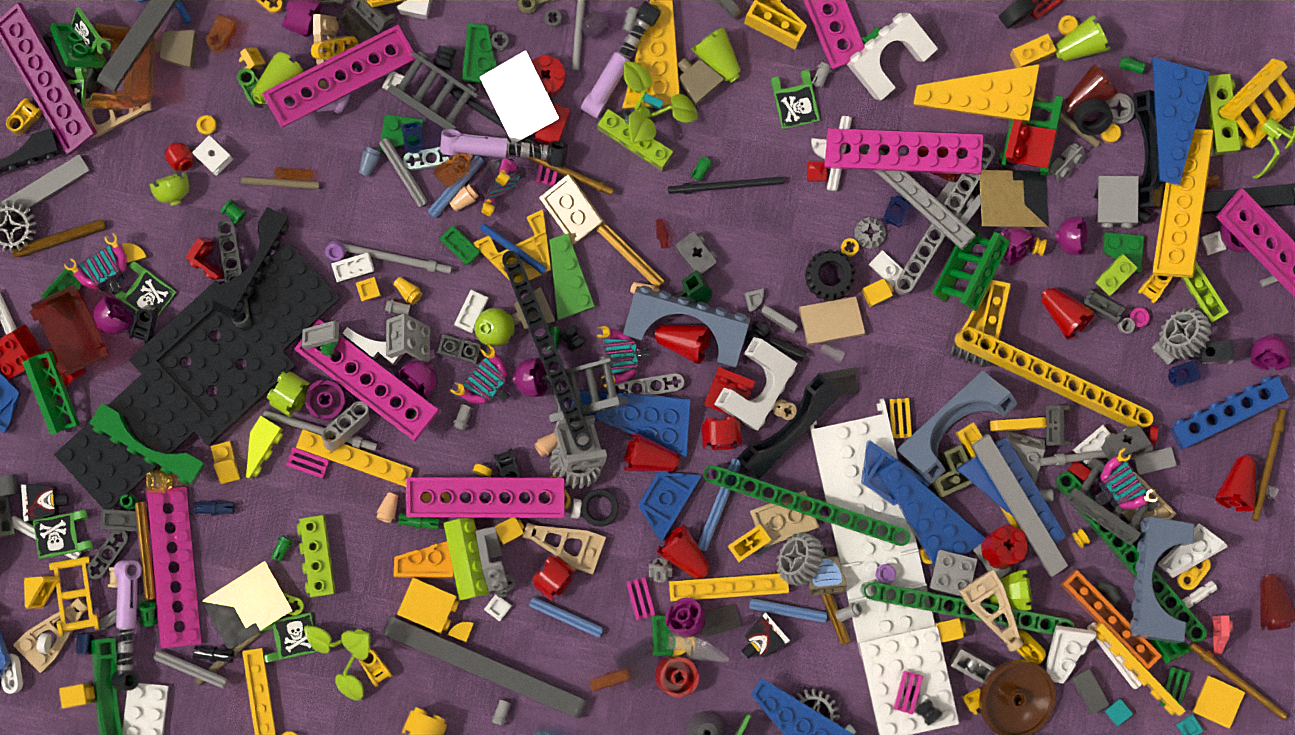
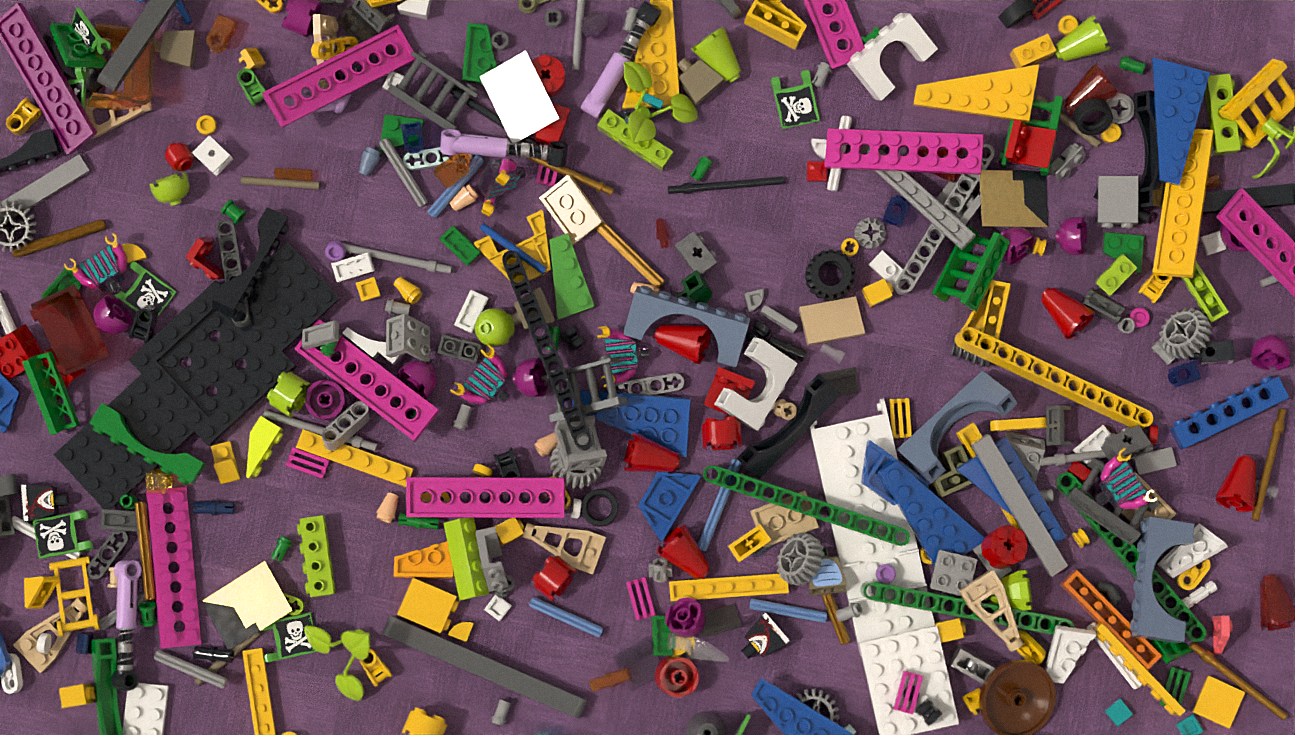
lime cone [253,52,304,105] -> none
black wheel [433,45,456,70] -> none
dark grey slope [1071,668,1109,715] -> none

